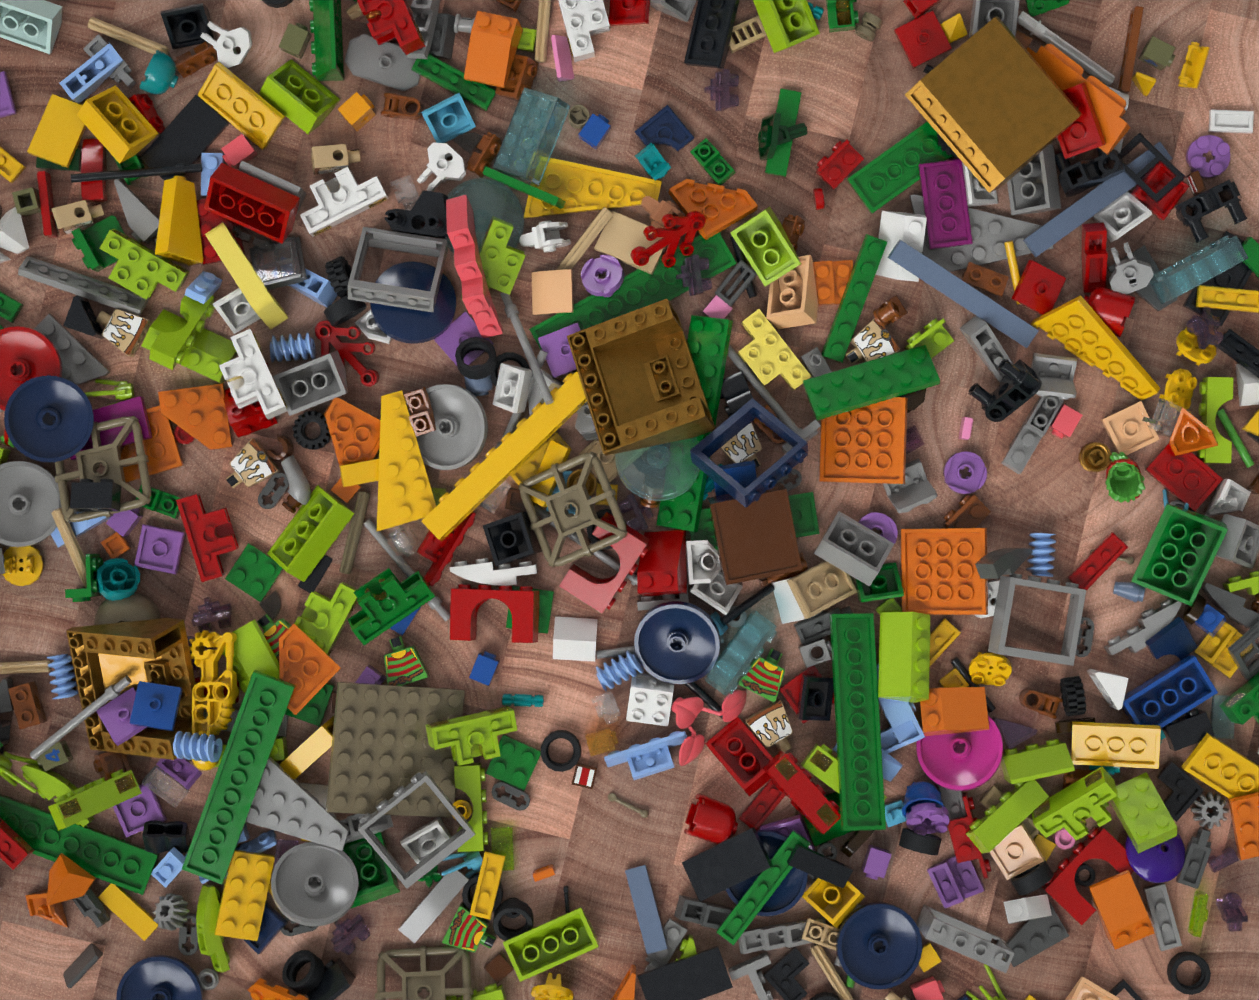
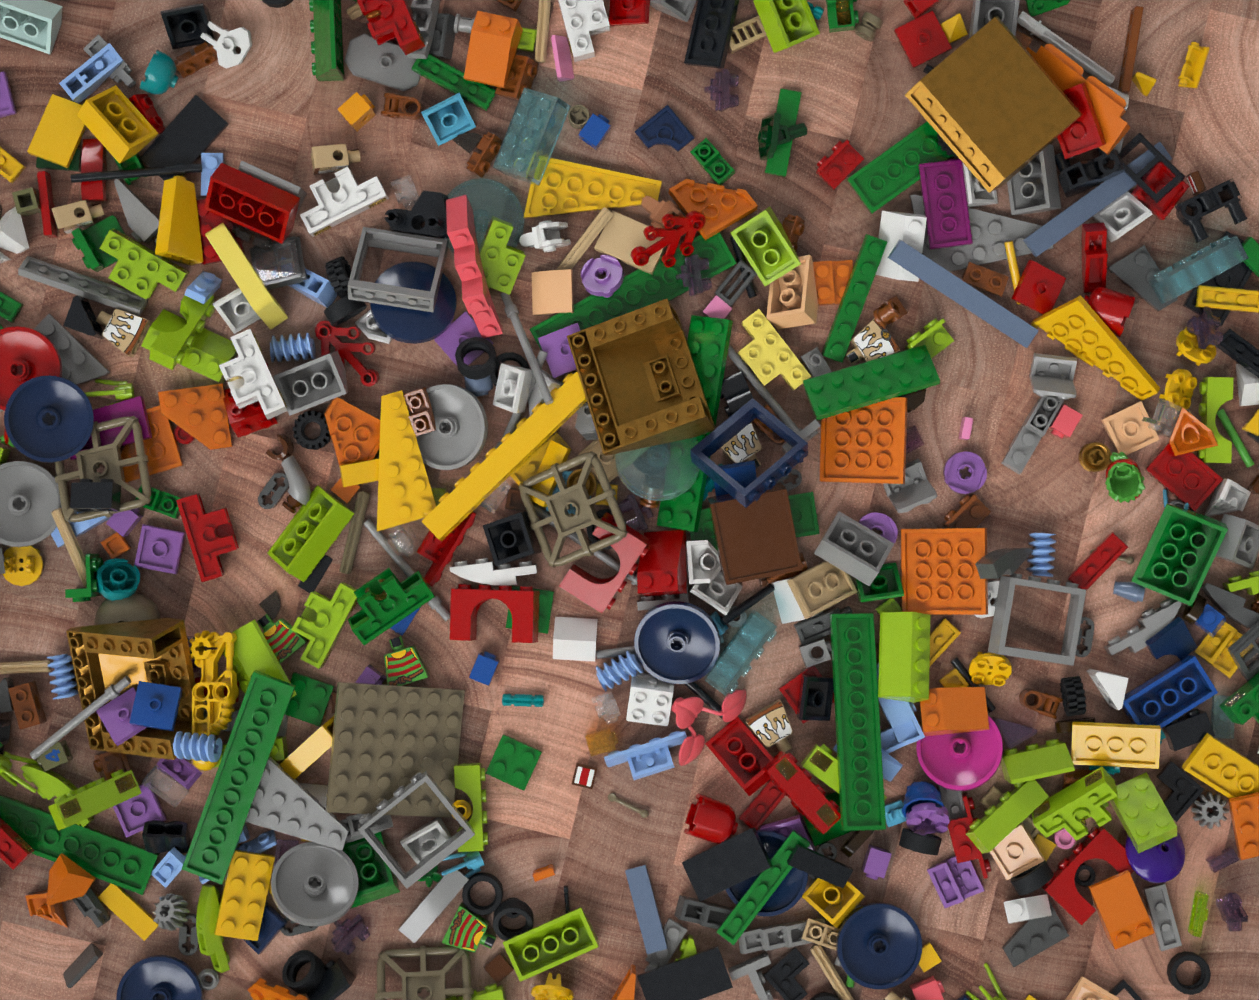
tan axle [88,17,169,55] -> none
hips [191,597,232,633] -> none
yellow tile [197,62,285,150] -> none
coral brick [221,134,258,169] -> none
green plate [225,543,283,602] -> none
torso [226,438,281,488] -> none
lime slope [259,59,340,134] -> none
olive brick [279,23,311,59] -> none
orange plate [279,624,341,715] -> none
white hinge [417,142,466,192] -> none
lime piece [425,706,517,766] -> none
yellow tile [469,851,506,920] -> none
green tile [483,166,566,209] -> none
clear neon green plate [491,827,515,871] -> none
dark grey beam [492,781,530,811] -> none
black tyre [540,730,581,772] -> none
teal bracket [635,143,671,180] -> none
torso [737,648,785,703] -> none
red tile [813,188,825,210] -> none
light grey window [916,905,1015,973] -> none
light grey slope [959,316,1013,383] -> none
black piece [968,359,1042,422] -> none
light grey hinge [1109,242,1154,294] -> none
olive brick [1139,36,1176,70] -> none
dark grey hinge [1176,827,1212,889] -> none
medium lavender plate [1186,135,1230,179] -> none
white tile [1209,110,1254,134] -> none

